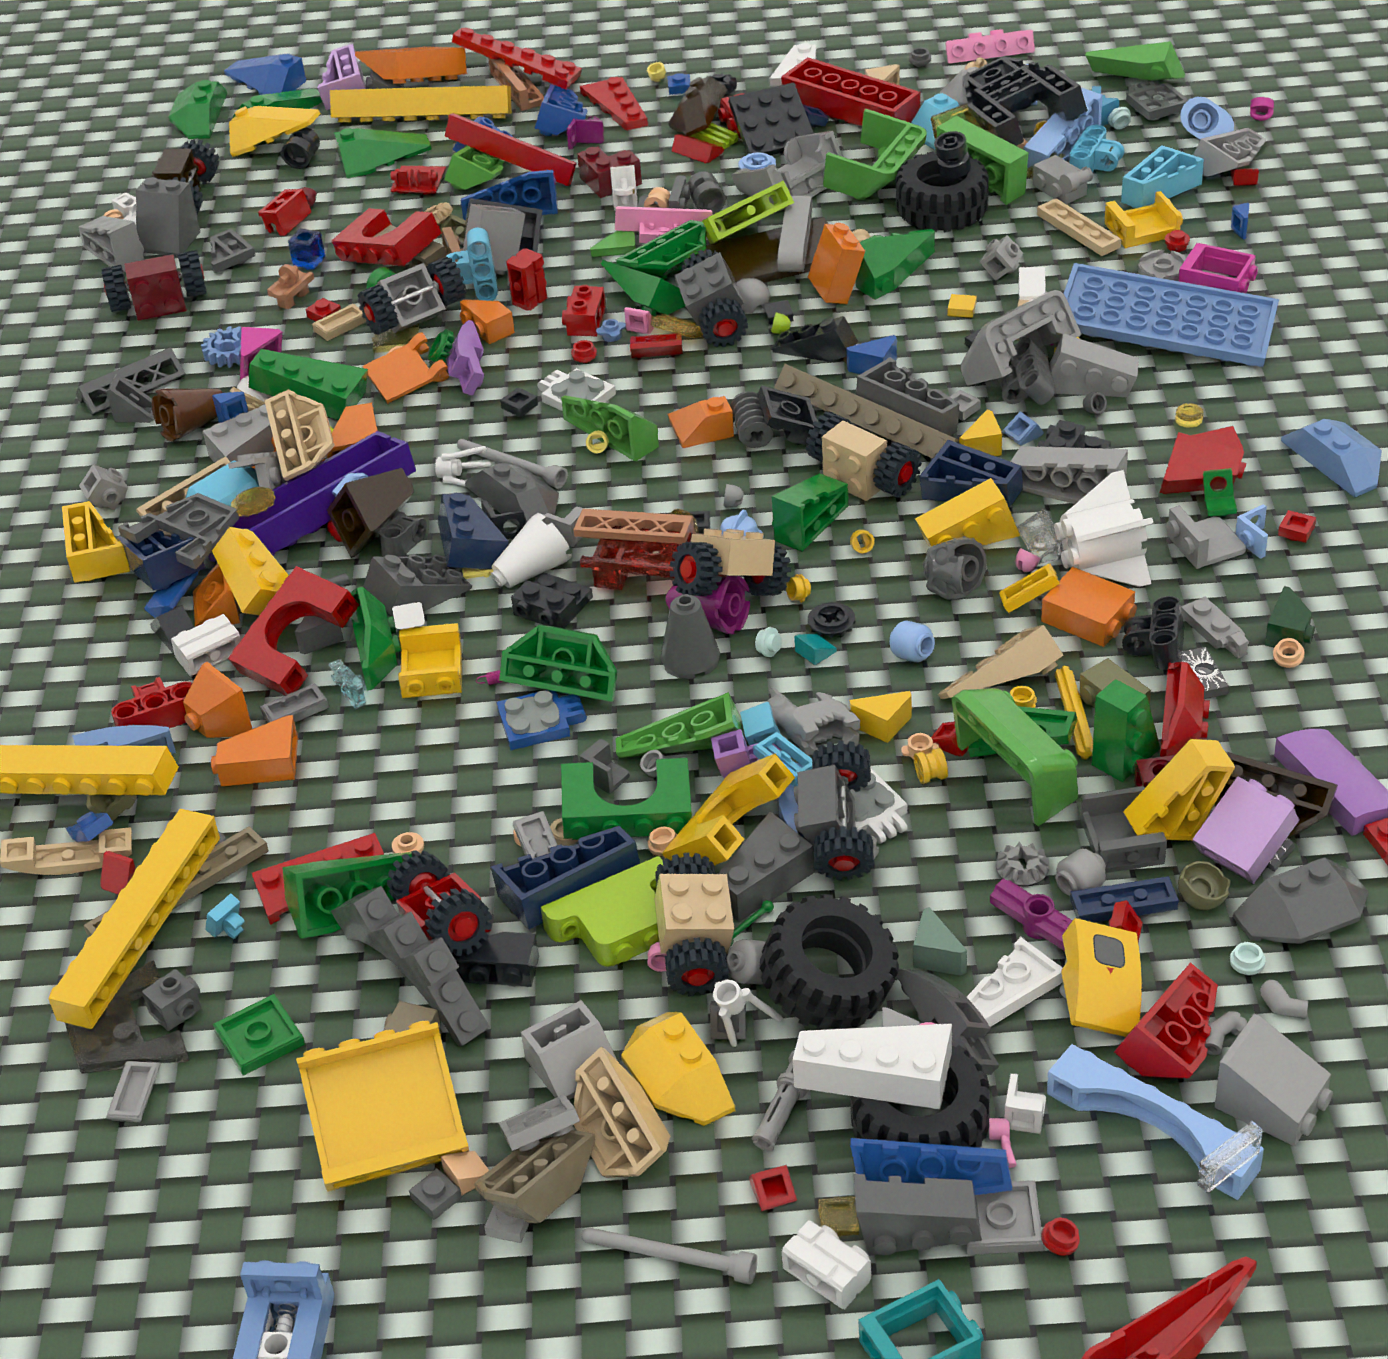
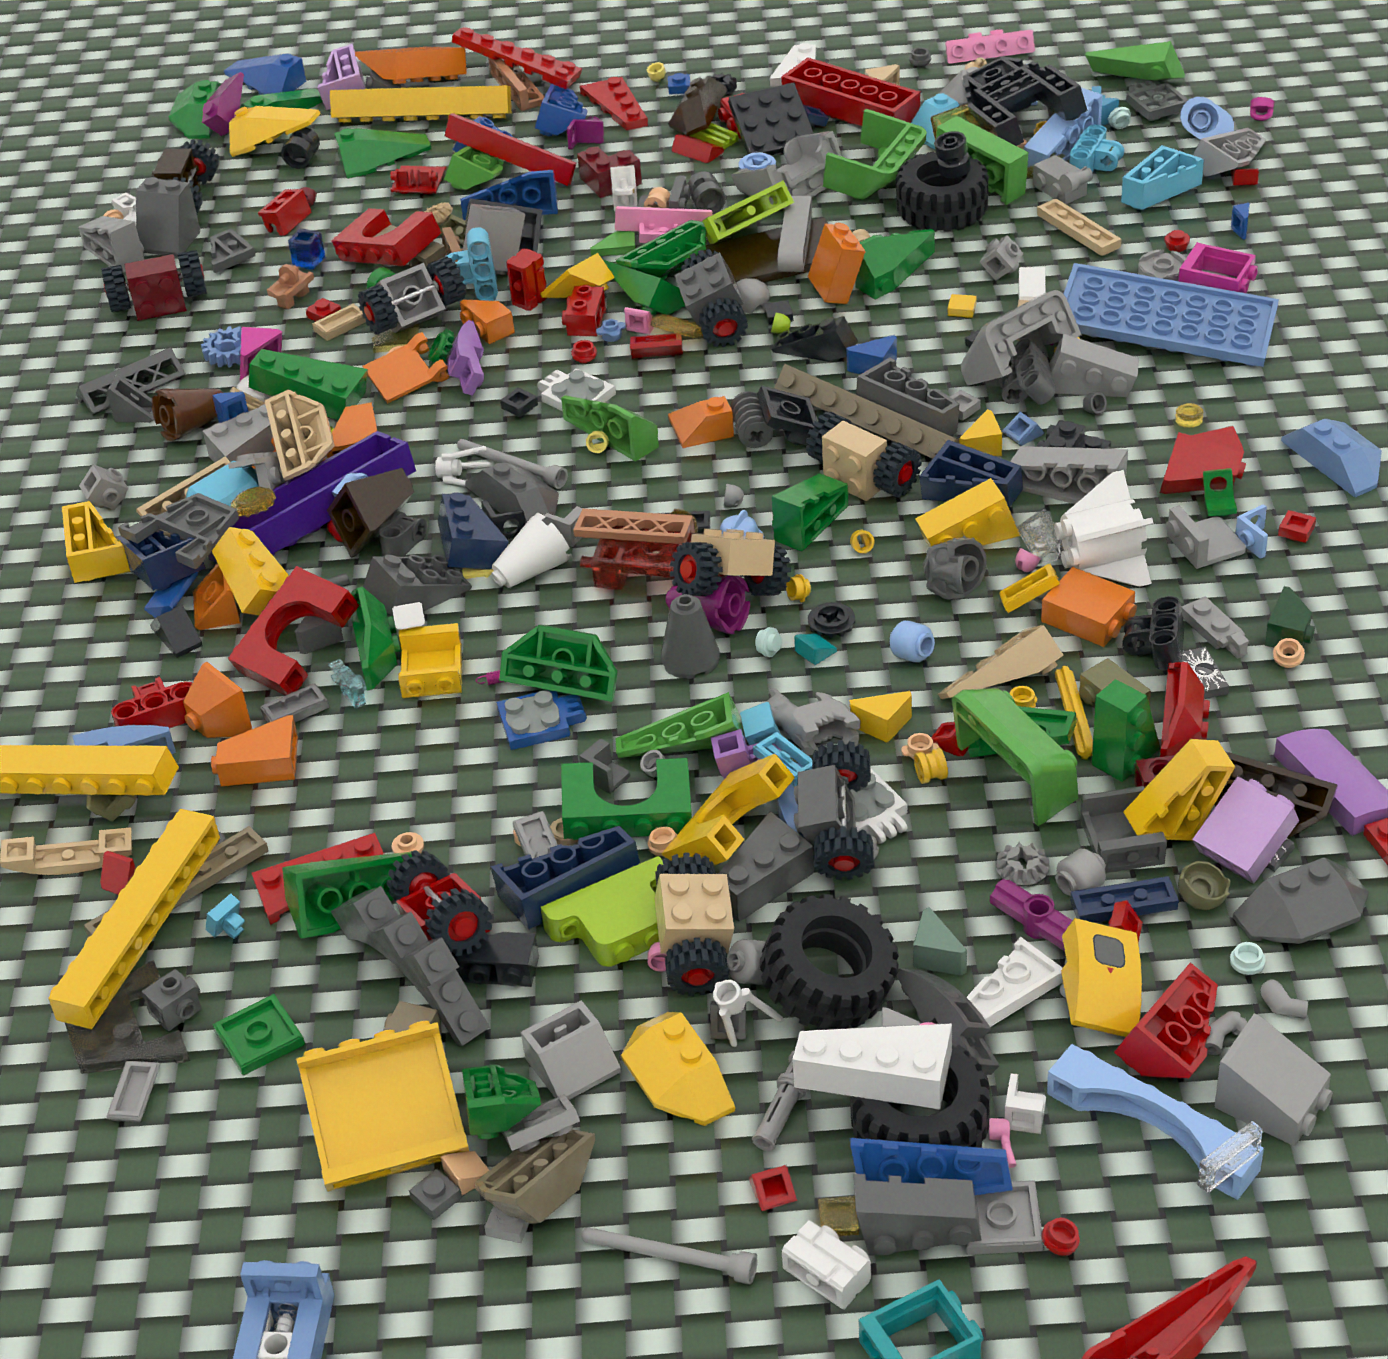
blue plate [65,811,113,842] -> none
white brick [171,614,241,677] -> none
black plate [511,572,593,629] -> none
tan wedge [573,1047,670,1178] -> none
green hinge [730,900,774,946] -> none
yellow panel [1104,191,1183,248] -> none
none -> magenta slope [202,72,244,136]
none -> green wedge [462,1065,541,1139]
none -> yellow slope [540,253,615,298]

